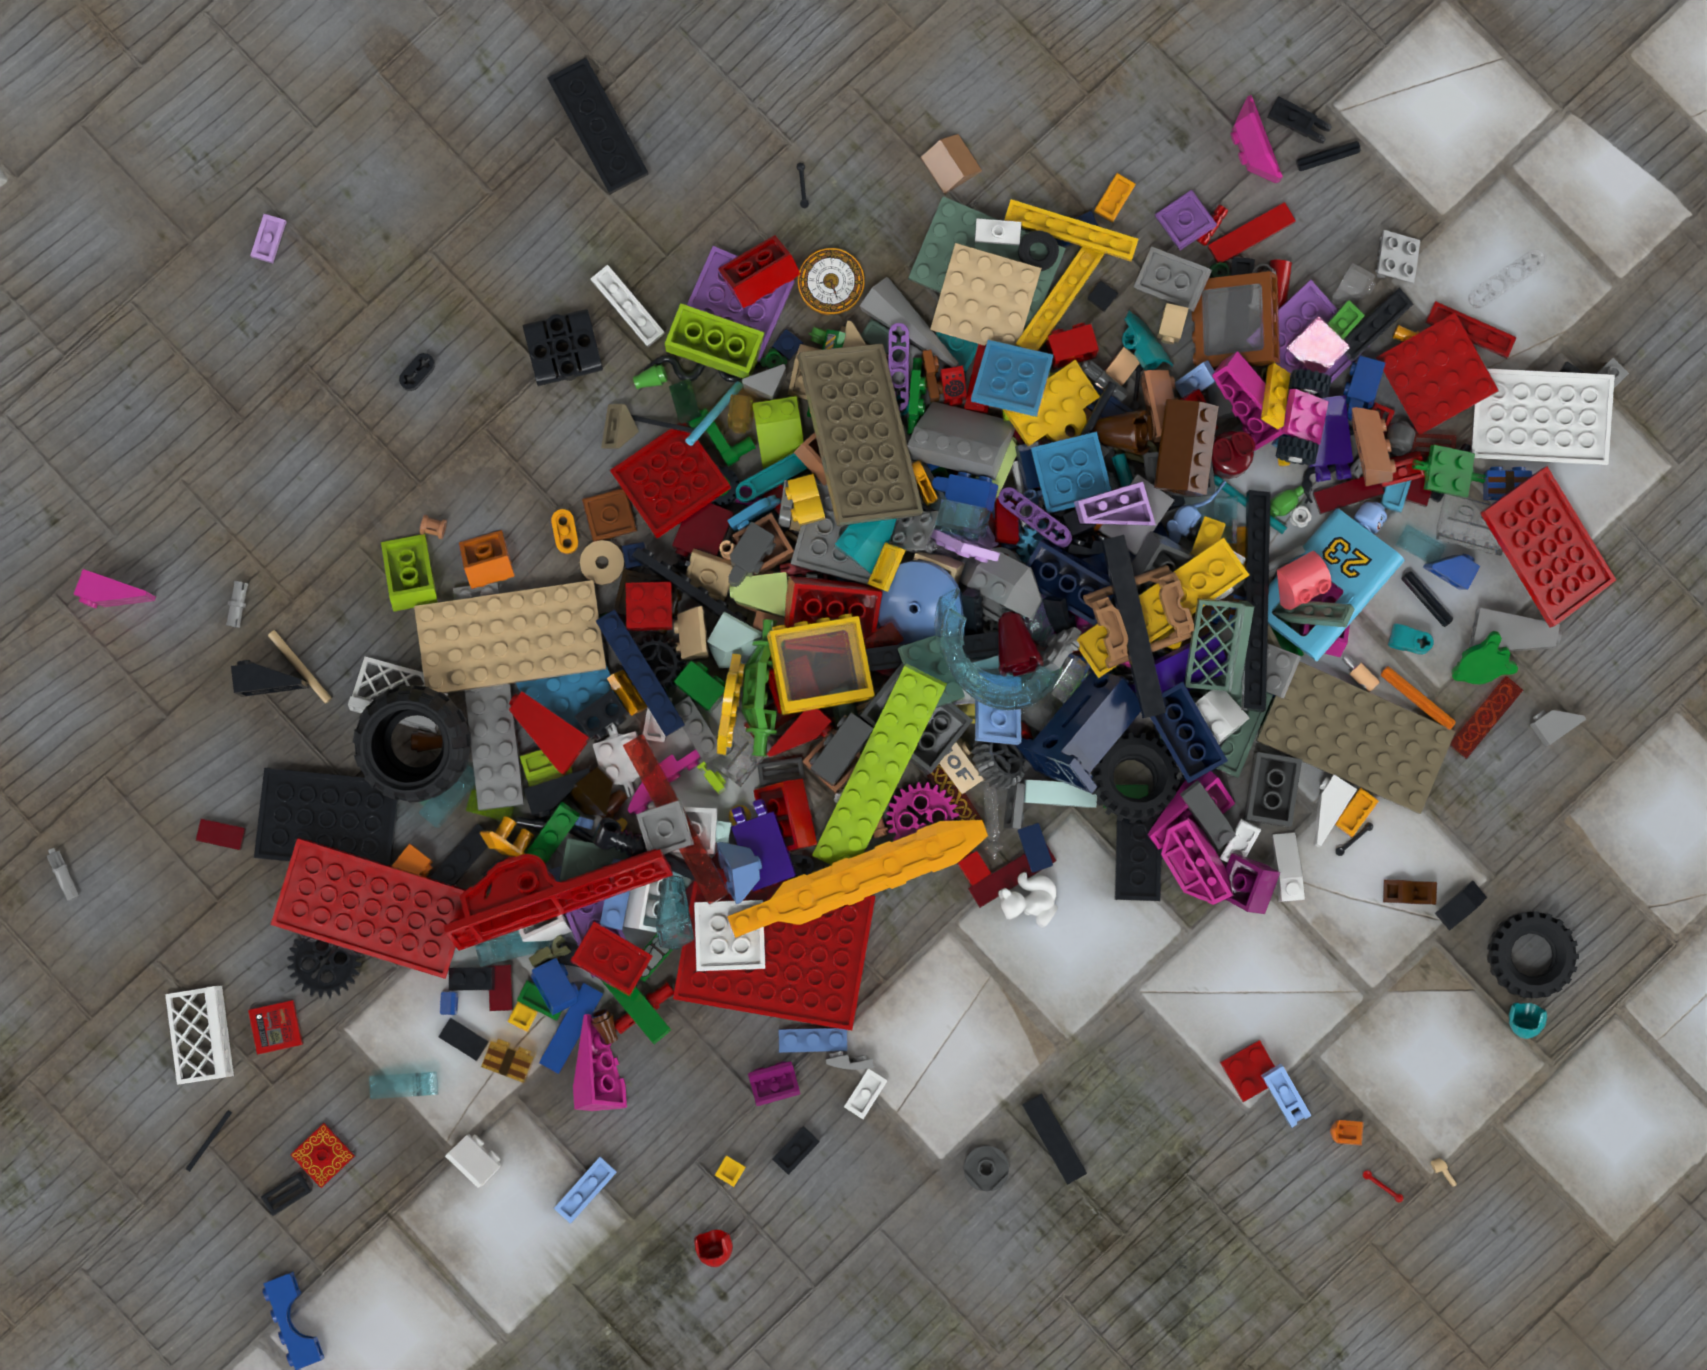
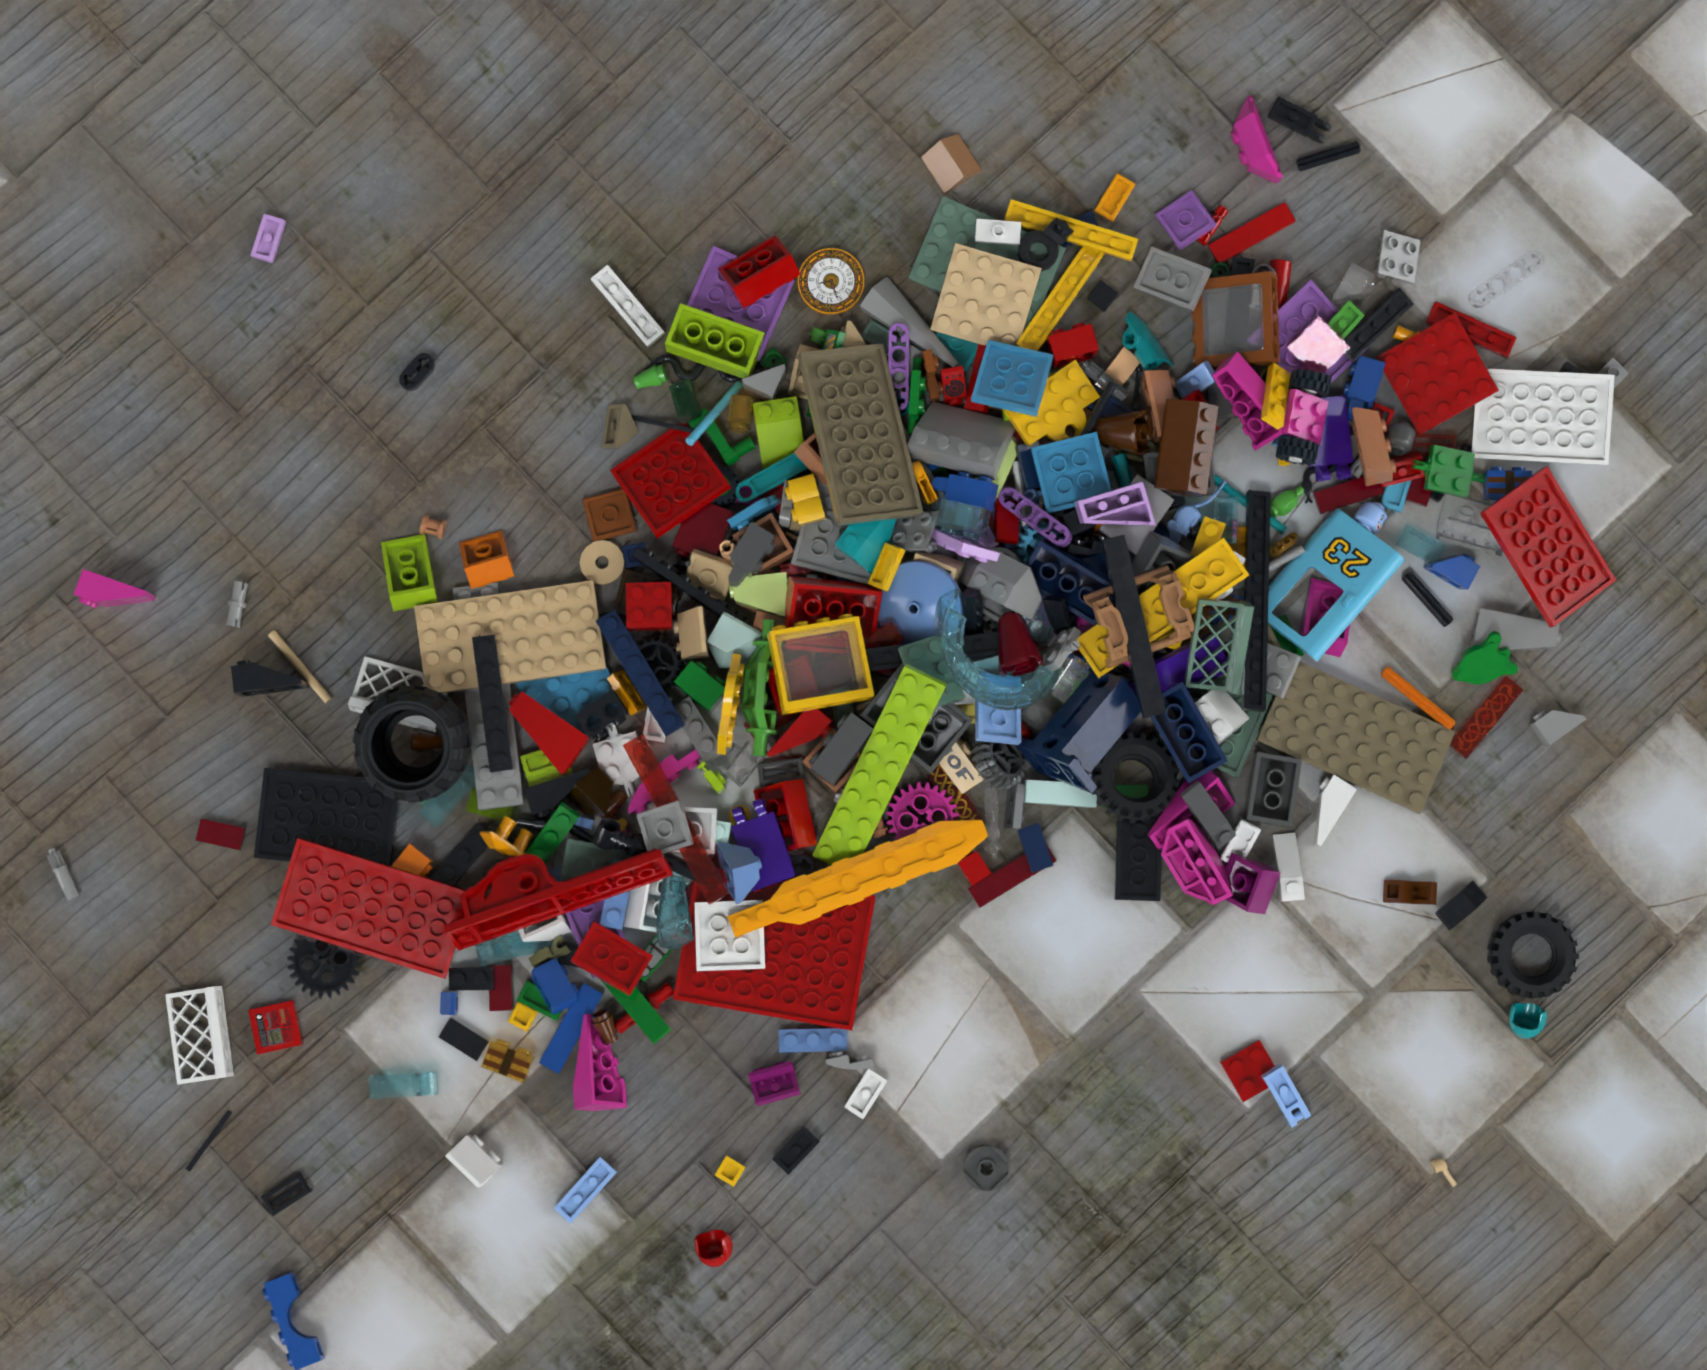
red plate [290,1123,355,1188] -> none
black connector [523,309,603,386] -> none
black plate [547,58,649,195] -> none
light orange plate [551,509,579,554] -> none
dark blue plate [772,329,804,361] -> none
black hinge [796,162,809,209] -> none
white animal [998,872,1058,928] -> none
black tile [1022,1093,1087,1185] -> none
tan slope [1157,303,1188,344] -> none
dark red piece [1212,431,1255,479] -> none
sand green tile [1272,601,1355,627] -> none
coral brick [1277,551,1331,610] -> none
white plate [1290,506,1312,528] -> none
orange plate [1330,1120,1364,1146] -> none
light orange plate [1335,788,1379,838] -> none
black hinge [1335,822,1374,856] -> none
light nougat piece [1342,654,1380,692] -> none
red hinge [1362,1170,1404,1203] -> none
teal piece [1388,624,1434,655] -> none
none -> black plate [472,634,513,772]
none -> black plate [1044,217,1074,246]
none -> pearl gold gear [1269,532,1299,558]

